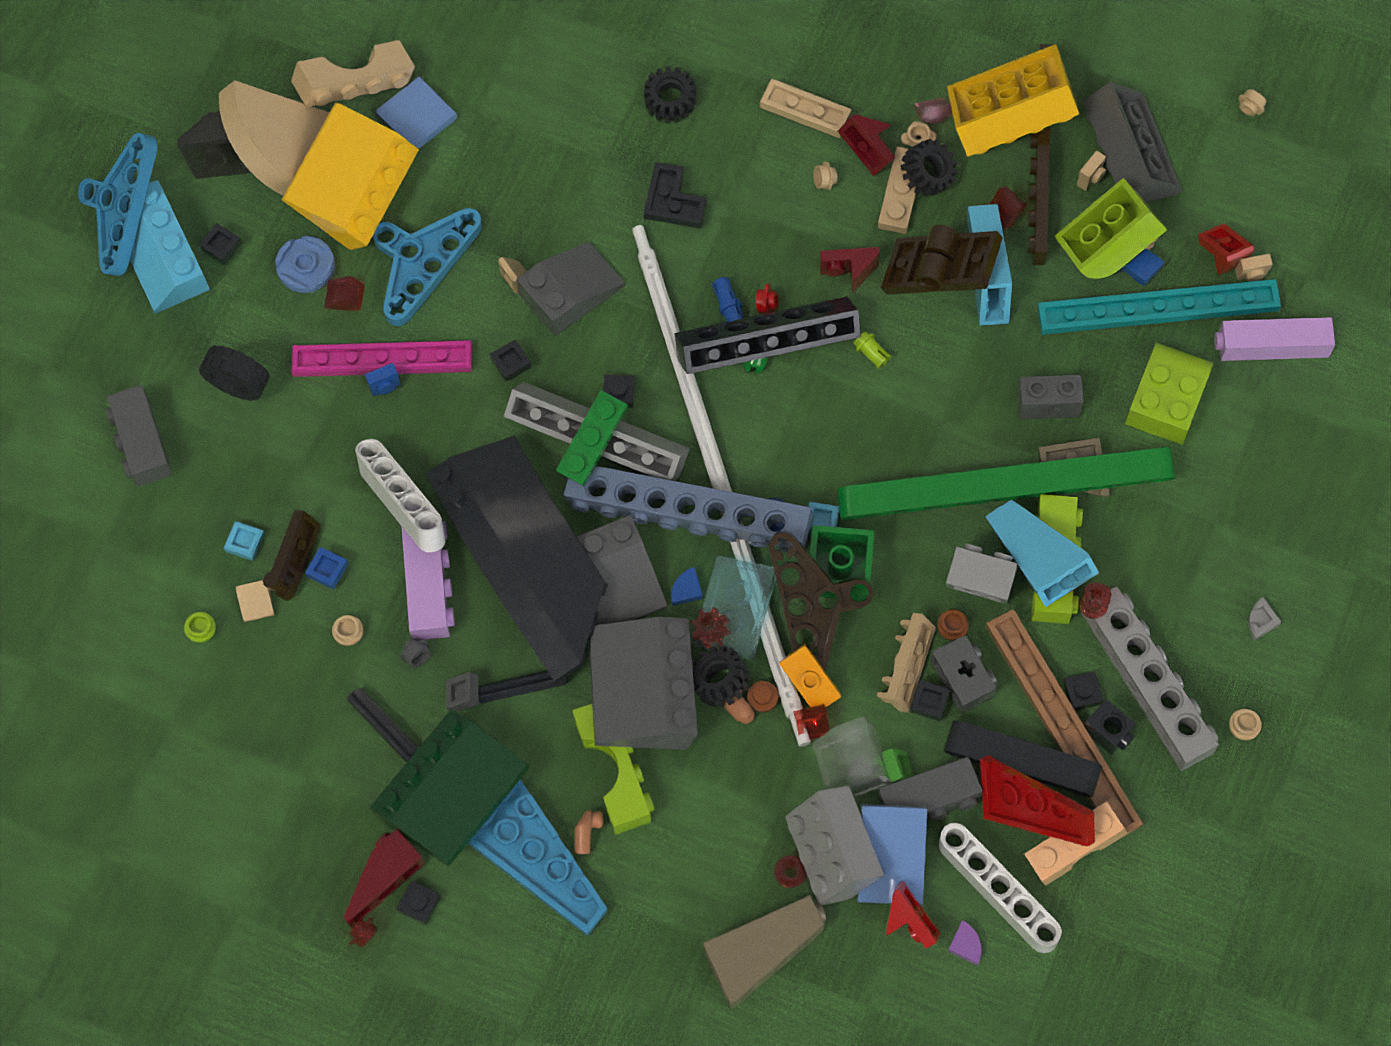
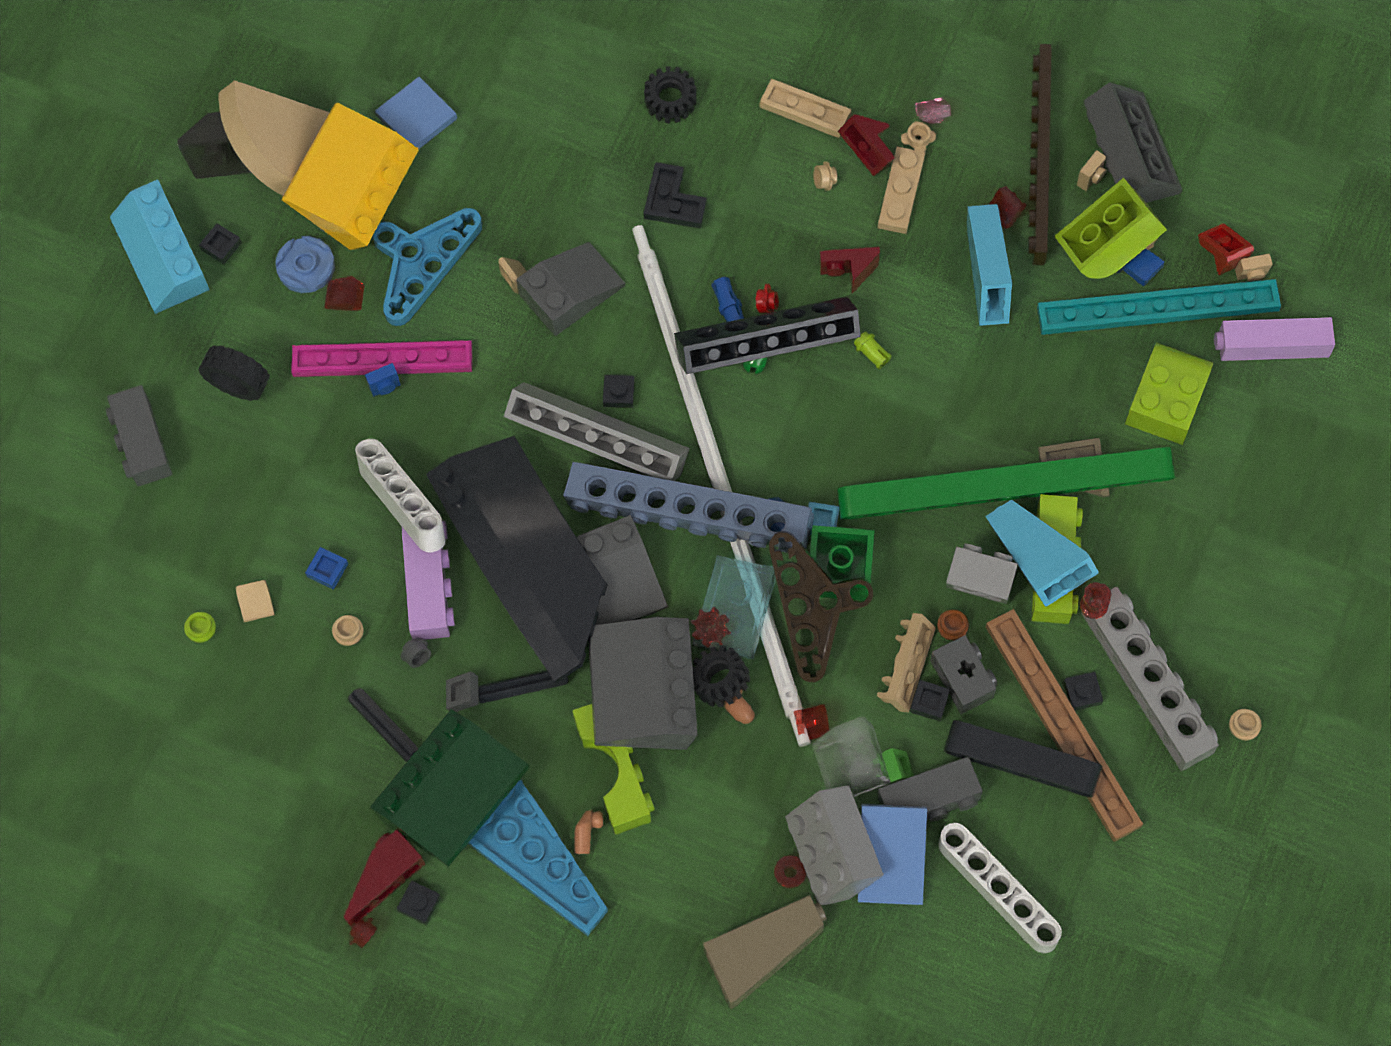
dark azure beam [78,133,158,276] -> none
medium azure tile [224,521,265,561] -> none
dark brown plate [263,510,321,601] -> none
tan arch [291,40,415,108] -> none
black plate [490,339,531,382] -> none
green plate [556,390,629,487] -> none
blue tile [671,567,703,606] -> none
dark orange plate [747,681,778,713] -> none
light orange plate [779,644,842,714] -> none
dark brown plate [881,225,1003,295] -> none
red slope [886,880,941,949] -> none
black tyre [901,139,958,197] -> none
yellow slope [947,44,1079,157] -> none
medium lavender tile [948,920,981,966] -> none
red wing [980,755,1095,847] -> none
dark grey brick [1017,375,1084,419] -> none
light nougat arch [1025,801,1128,885] -> none
black brick [1084,699,1136,755] -> none
tan plate [1238,89,1266,116] -> none
light grey tile [1248,597,1281,641] -> none

